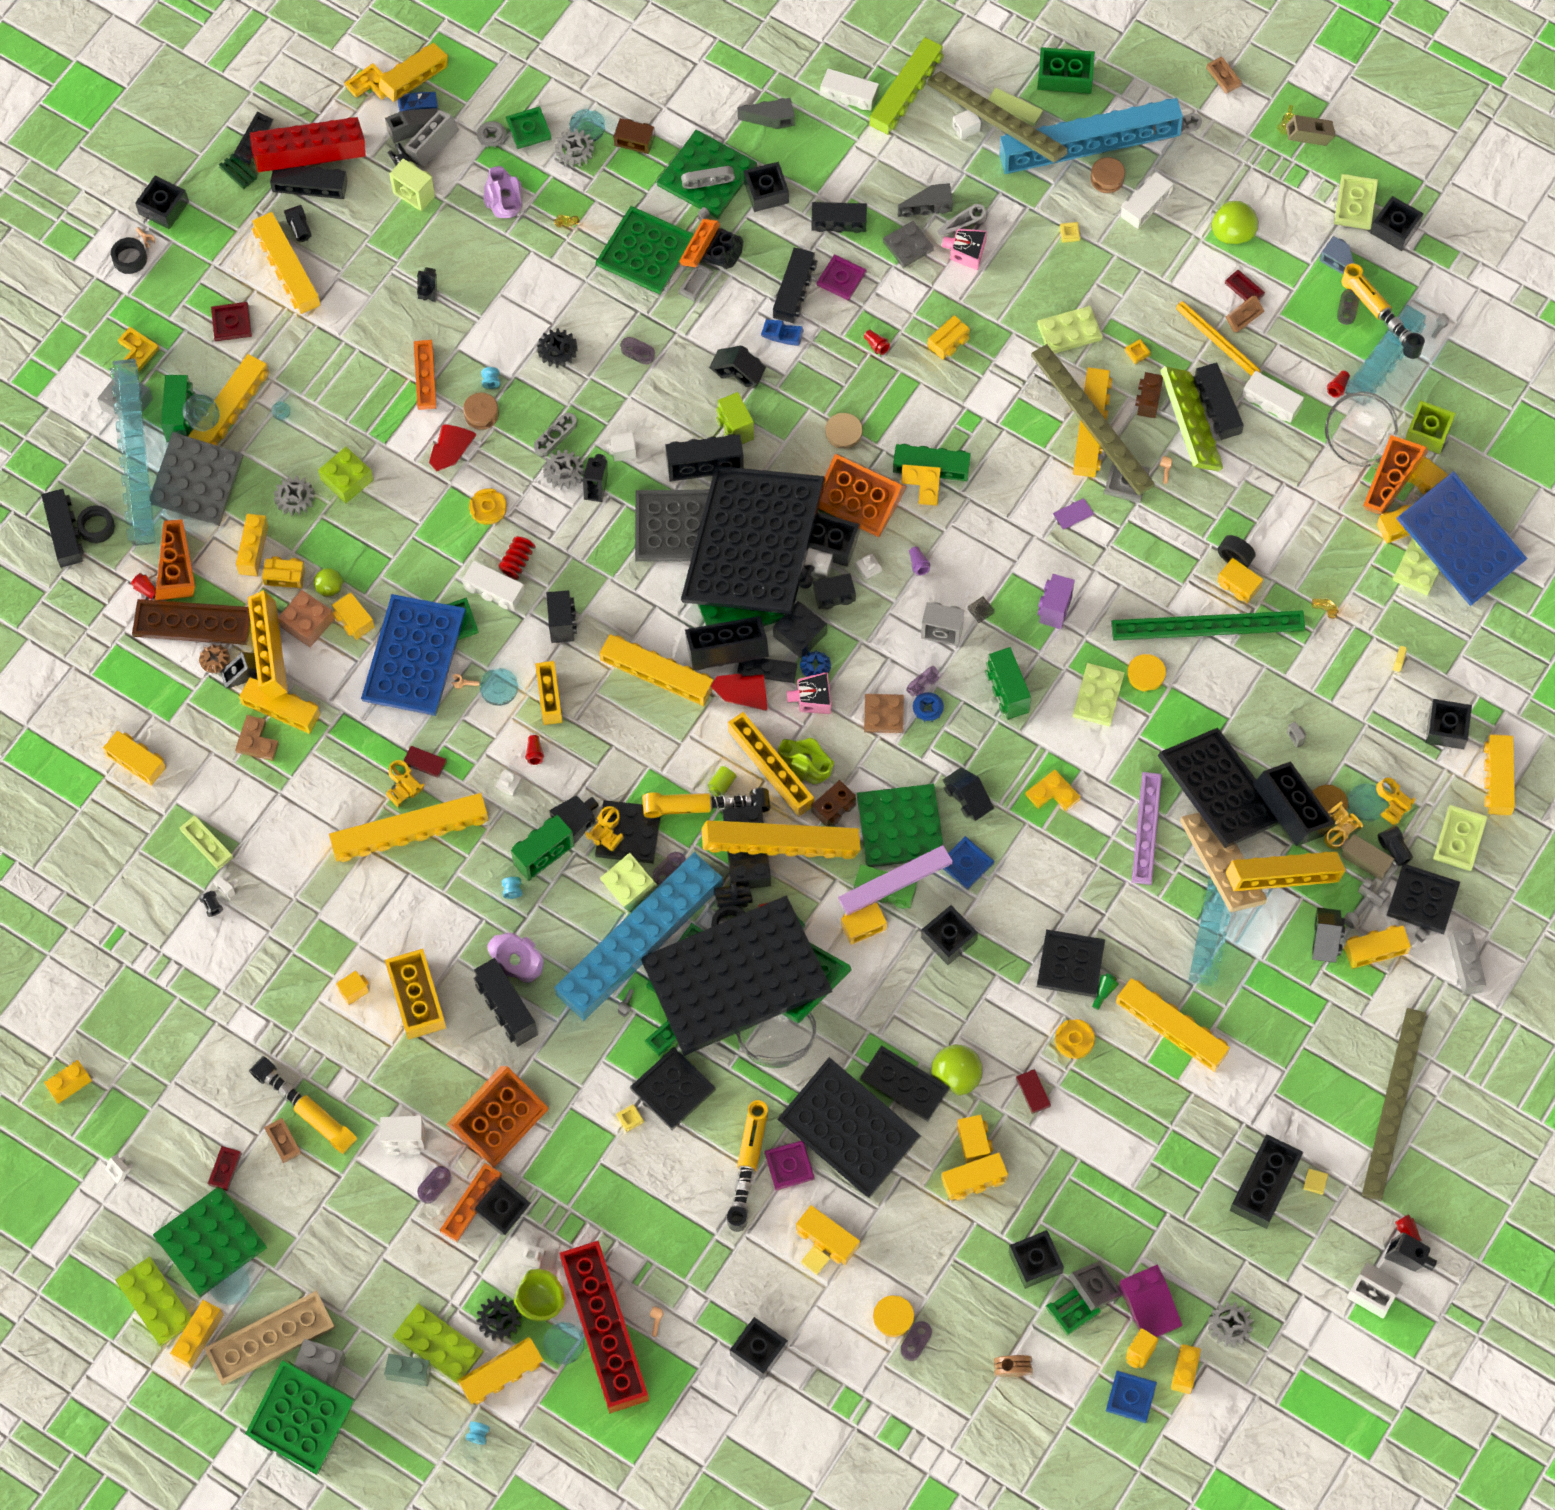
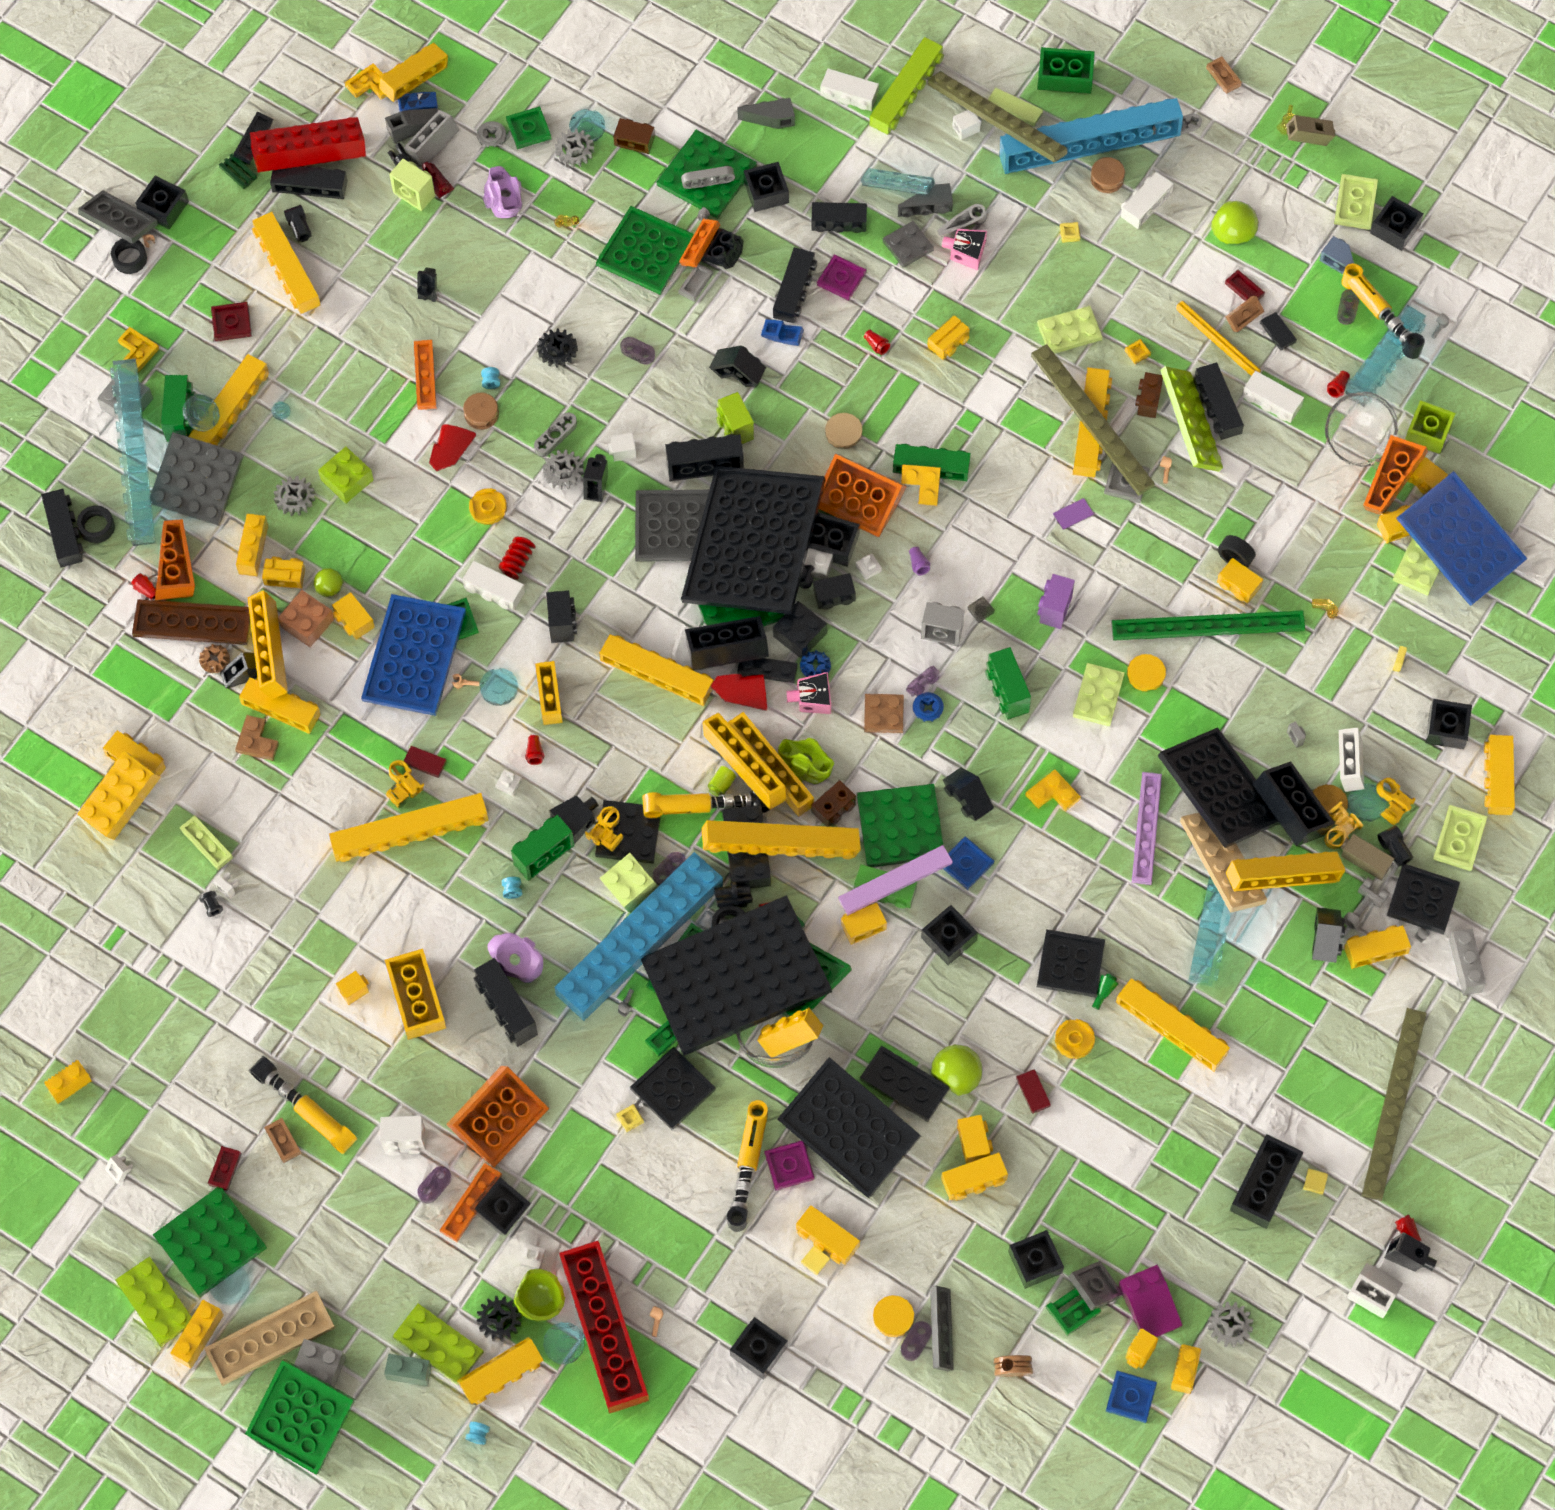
none -> yellow brick [77,751,161,840]
none -> dark grey plate [78,190,158,244]
none -> dark red hinge [422,161,454,199]
none -> yellow brick [703,712,786,810]
none -> yellow brick [757,1008,824,1058]
none -> clear light blue plate [861,168,935,195]
none -> dark grey plate [930,1285,954,1372]
none -> black tile [1260,312,1297,351]
none -> white brick [1339,728,1364,792]

